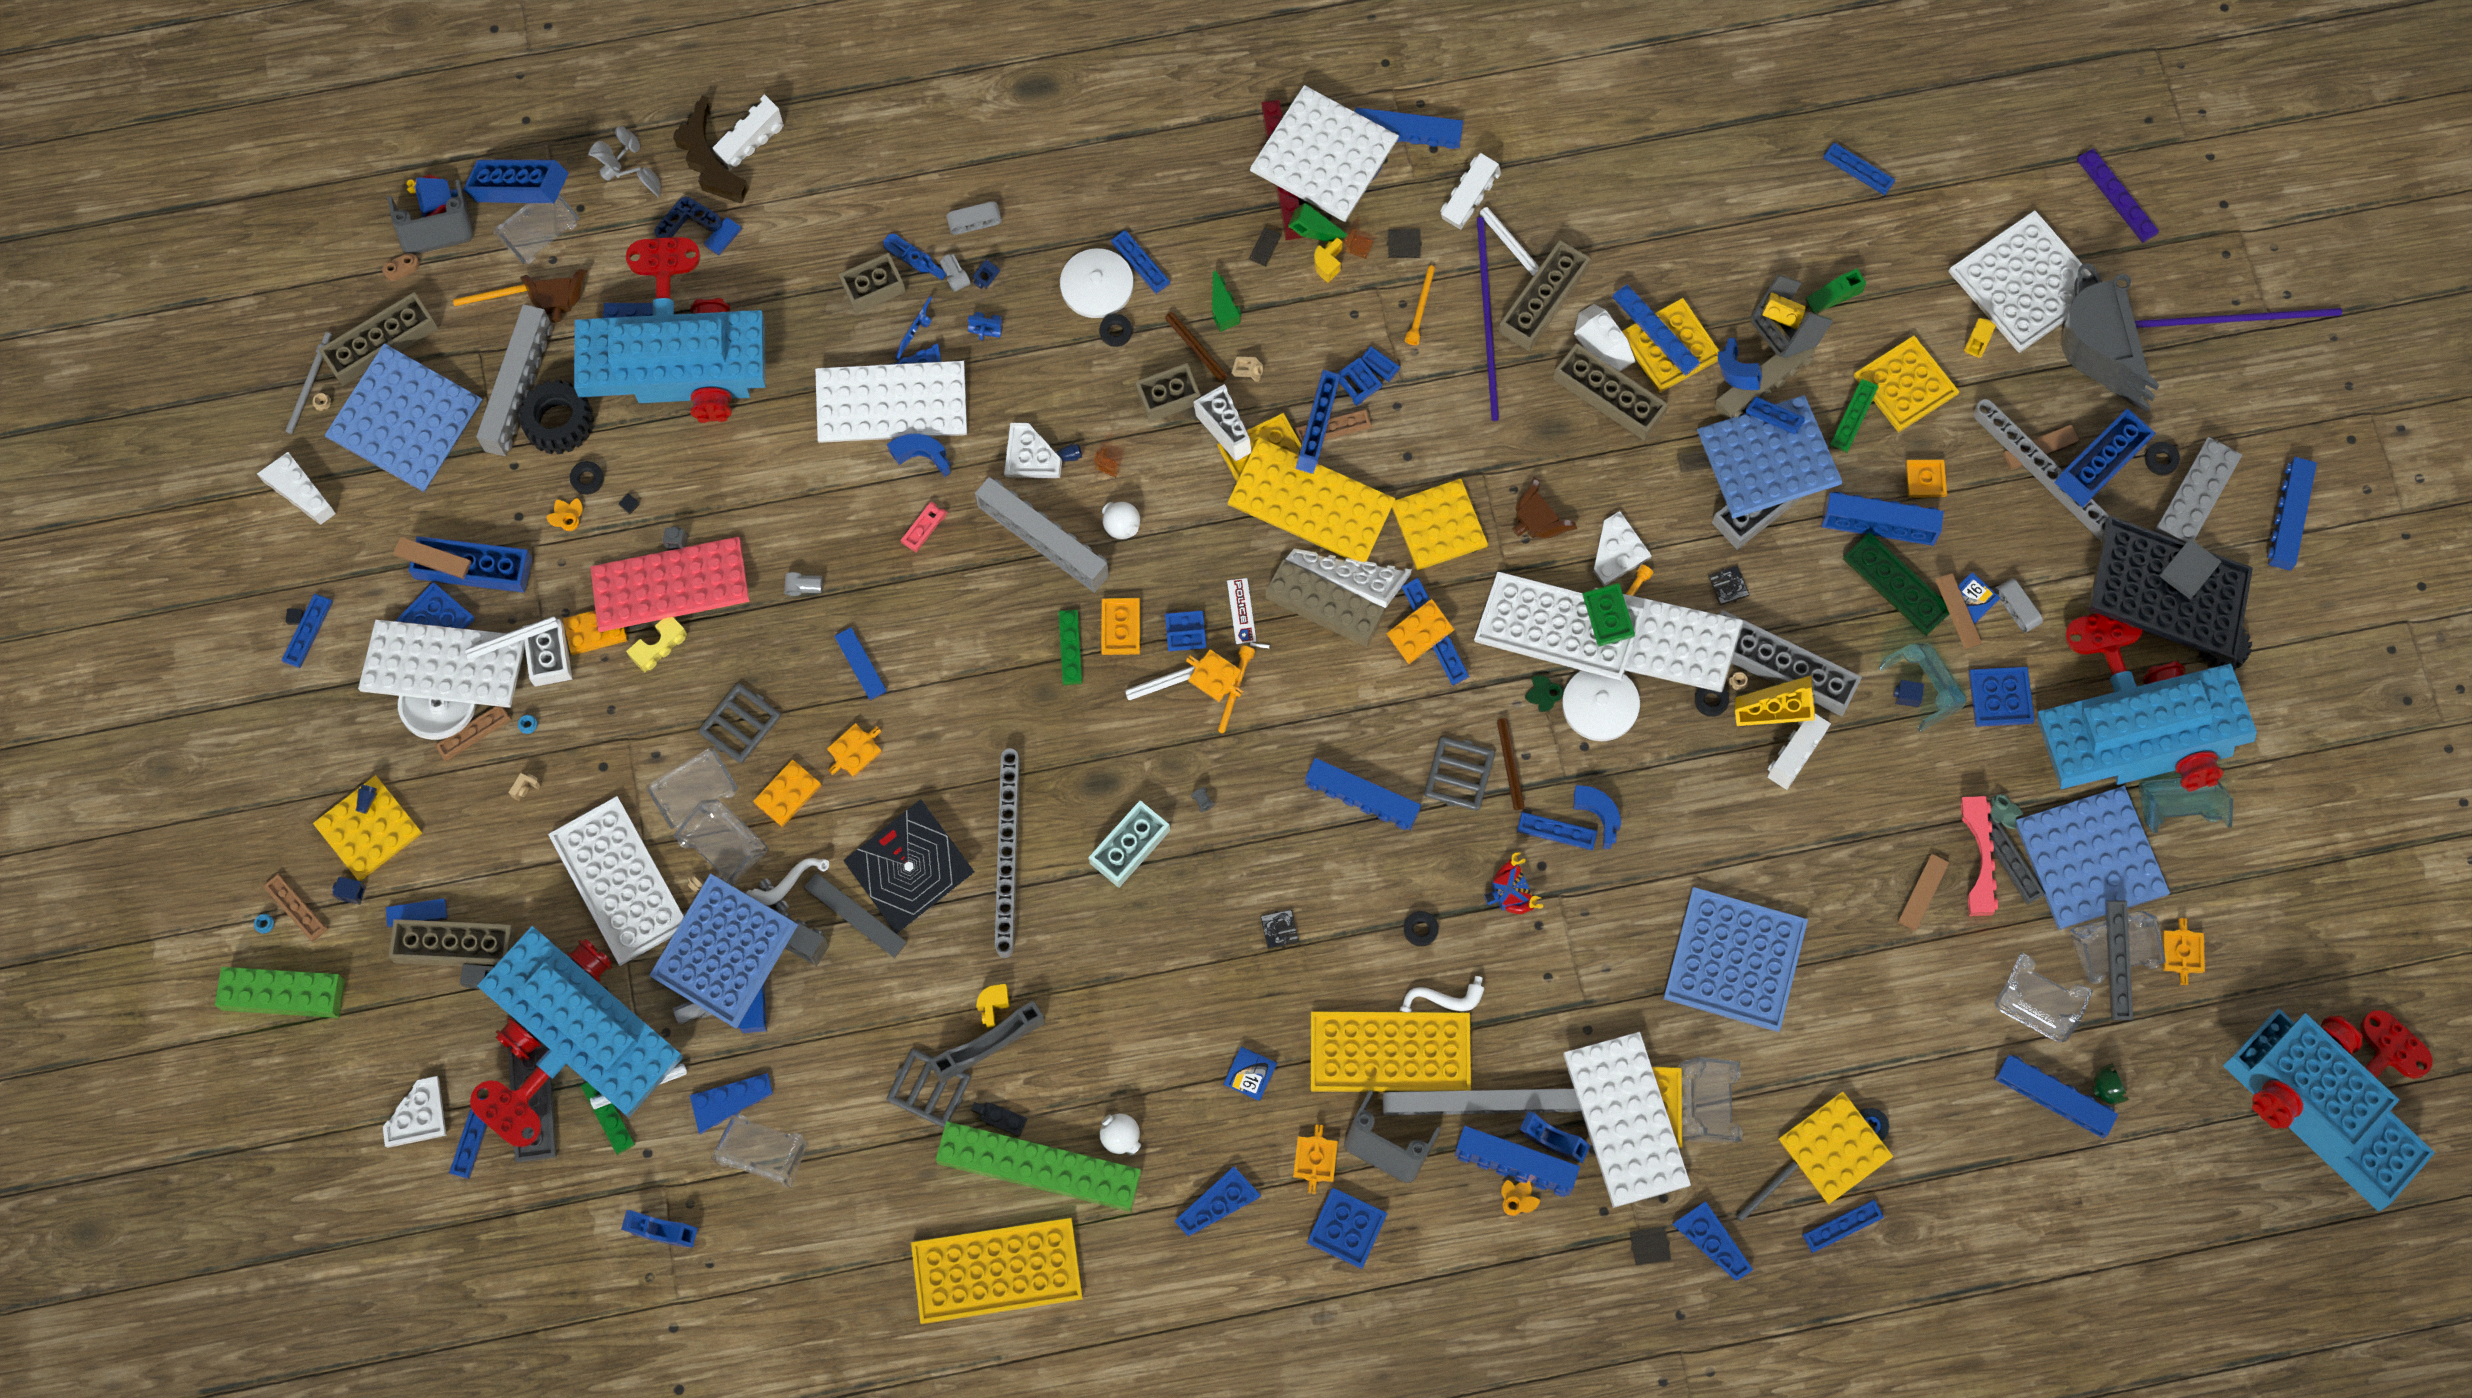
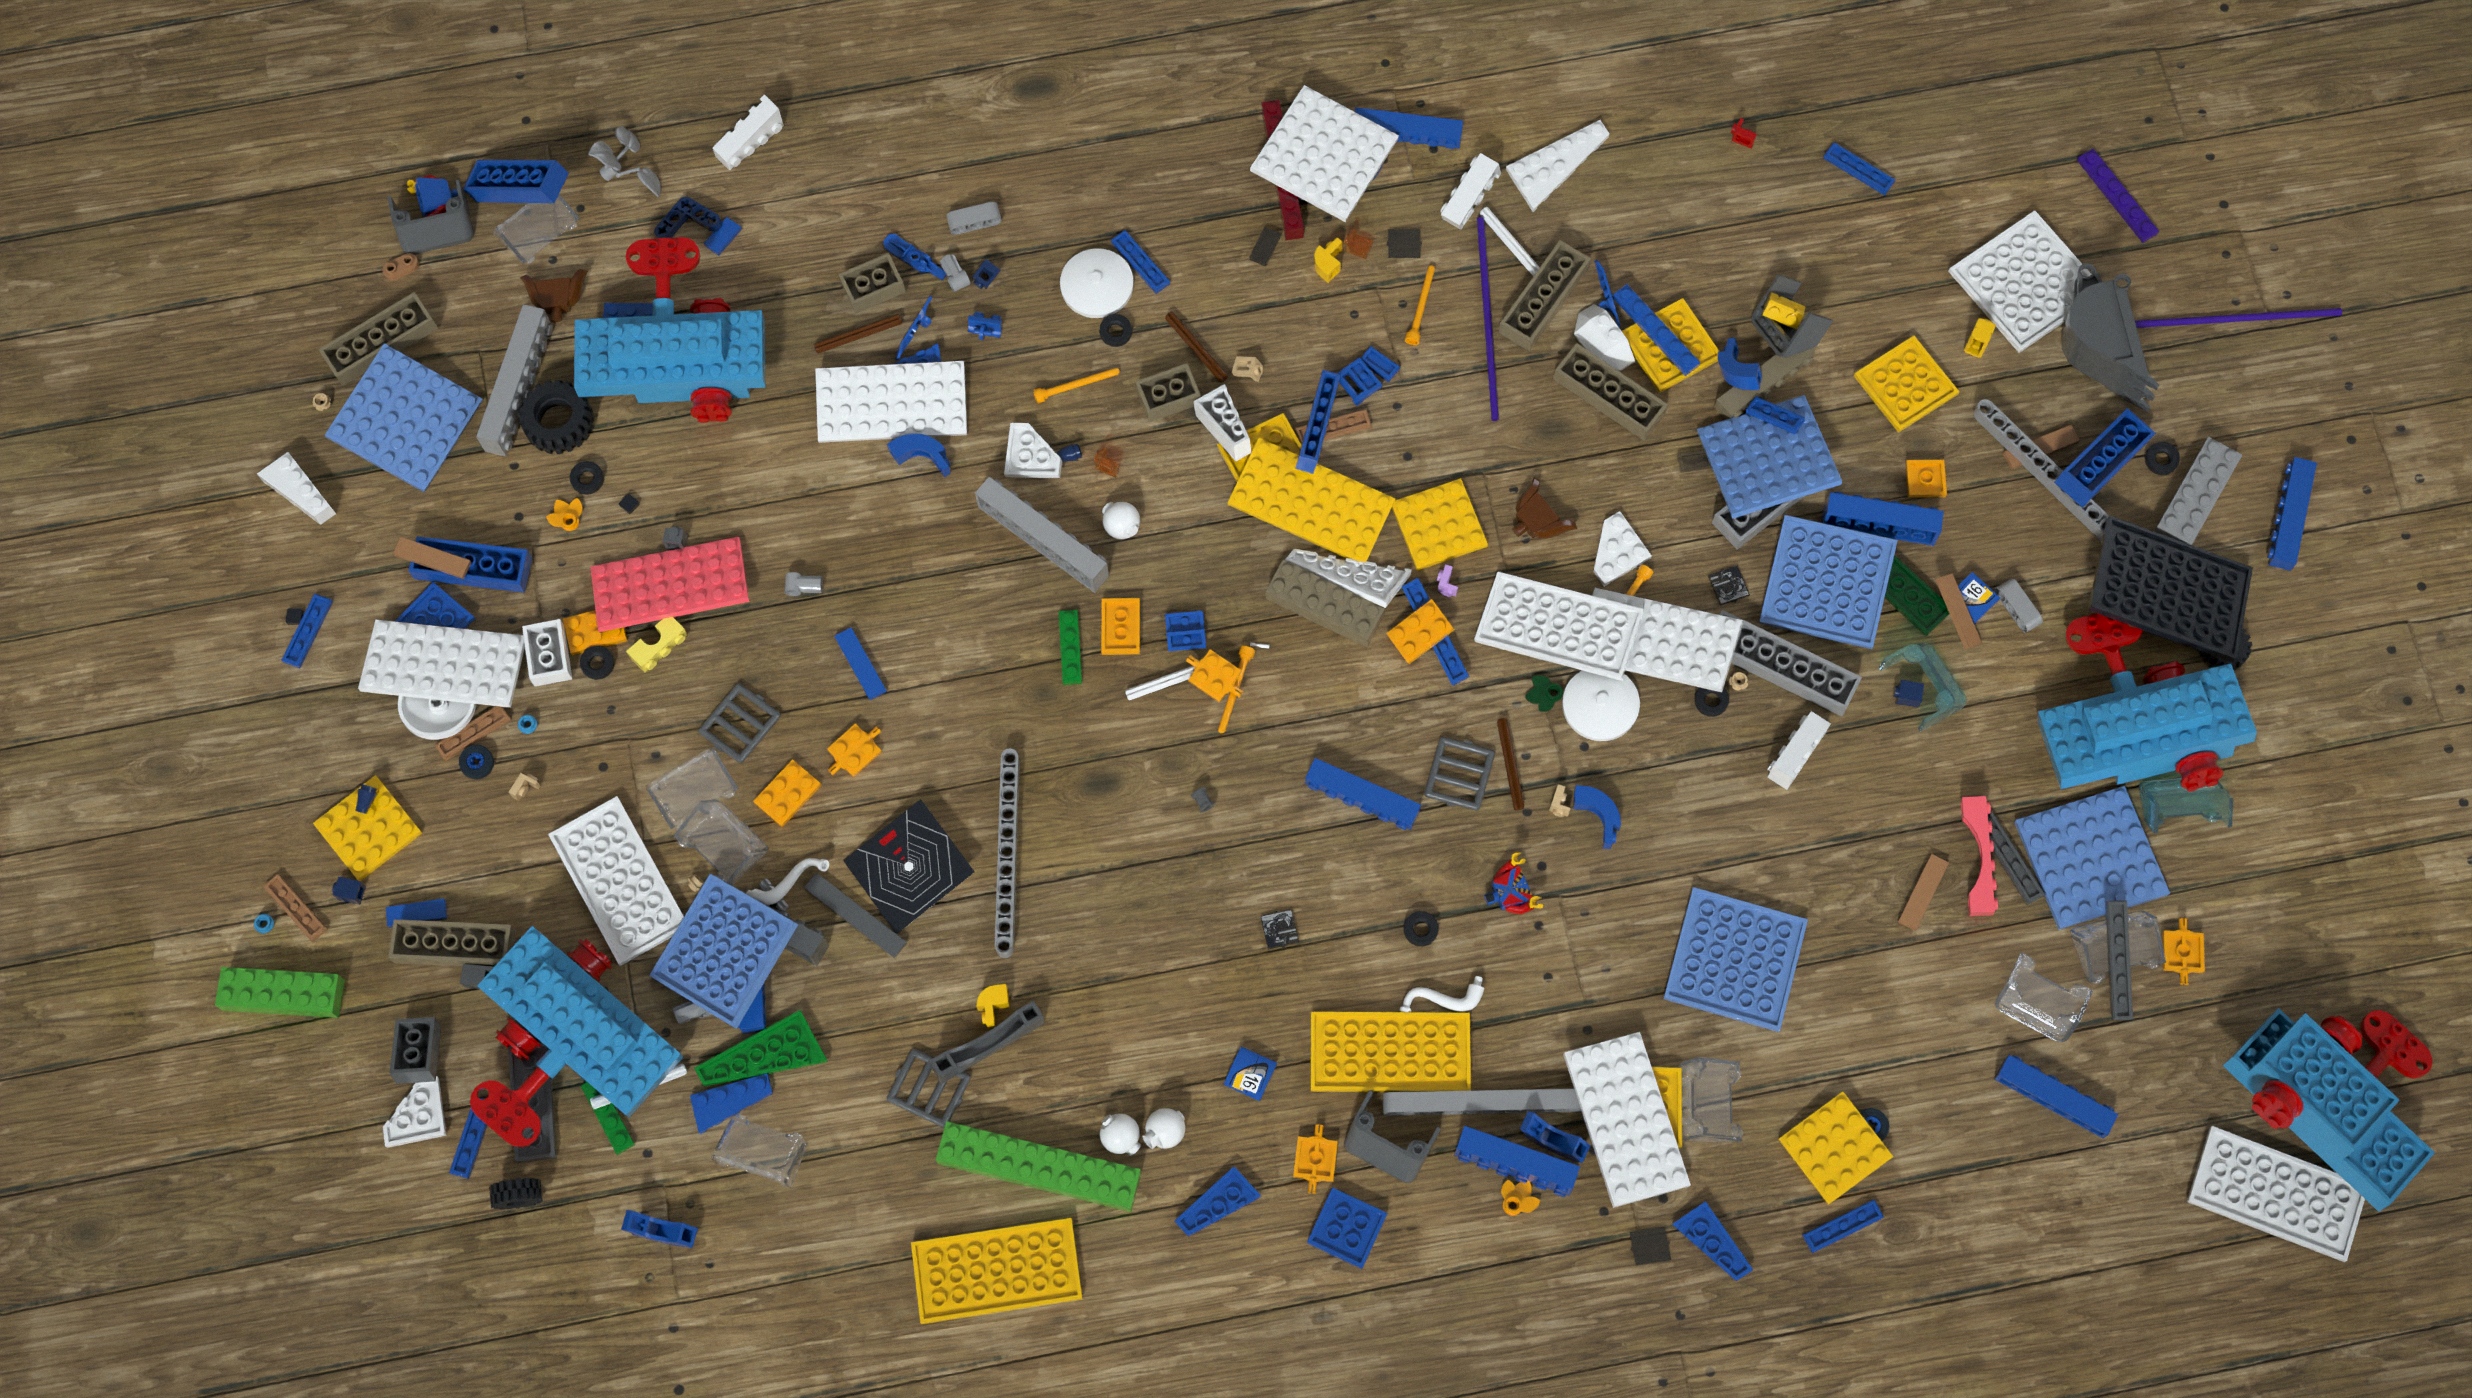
light grey bar [285,332,332,434] -> none
light orange bar [453,284,527,306] -> none
white axle [465,616,558,659] -> none
dark brown arch [673,96,749,204] -> none
coral plate [901,502,947,553] -> none
black hinge [971,1102,1028,1137] -> none
light aqua brick [1088,801,1170,888] -> none
green slope [1212,271,1242,332] -> none
white sticker [1227,578,1256,644] -> none
green slope [1288,203,1348,242] -> none
blue tile [1517,812,1598,851] -> none
green plate [1582,583,1635,647] -> none
yellow wedge [1735,675,1815,726] -> none
dark grey bar [1736,1161,1799,1222] -> none
green slope [1805,268,1866,314] -> none
green plate [1830,379,1879,454] -> none
blue plate [1968,667,2035,727] -> none
sand green plate [1990,794,2023,829] -> none
dark green cylinder [2092,1063,2129,1105] -> none
dark grey tile [2160,538,2221,600] -> none
none -> dark grey brick [390,1017,441,1084]
none -> black bush [459,745,494,779]
none -> black tyre [489,1178,543,1209]
none -> black tyre [580,645,615,680]
none -> green wing [694,1010,828,1086]
none -> reddish brown axle [814,314,902,353]
none -> light orange piece [1033,368,1120,404]
none -> white brick [1143,1108,1185,1149]
none -> lavender bracket [1437,564,1458,597]
none -> white wing [1506,120,1609,212]
none -> tan bracket [1549,784,1571,817]
none -> blue piece [1594,260,1621,327]
none -> red bracket [1731,118,1757,149]
none -> medium blue plate [1759,515,1898,649]
none -> white plate [2187,1126,2365,1262]

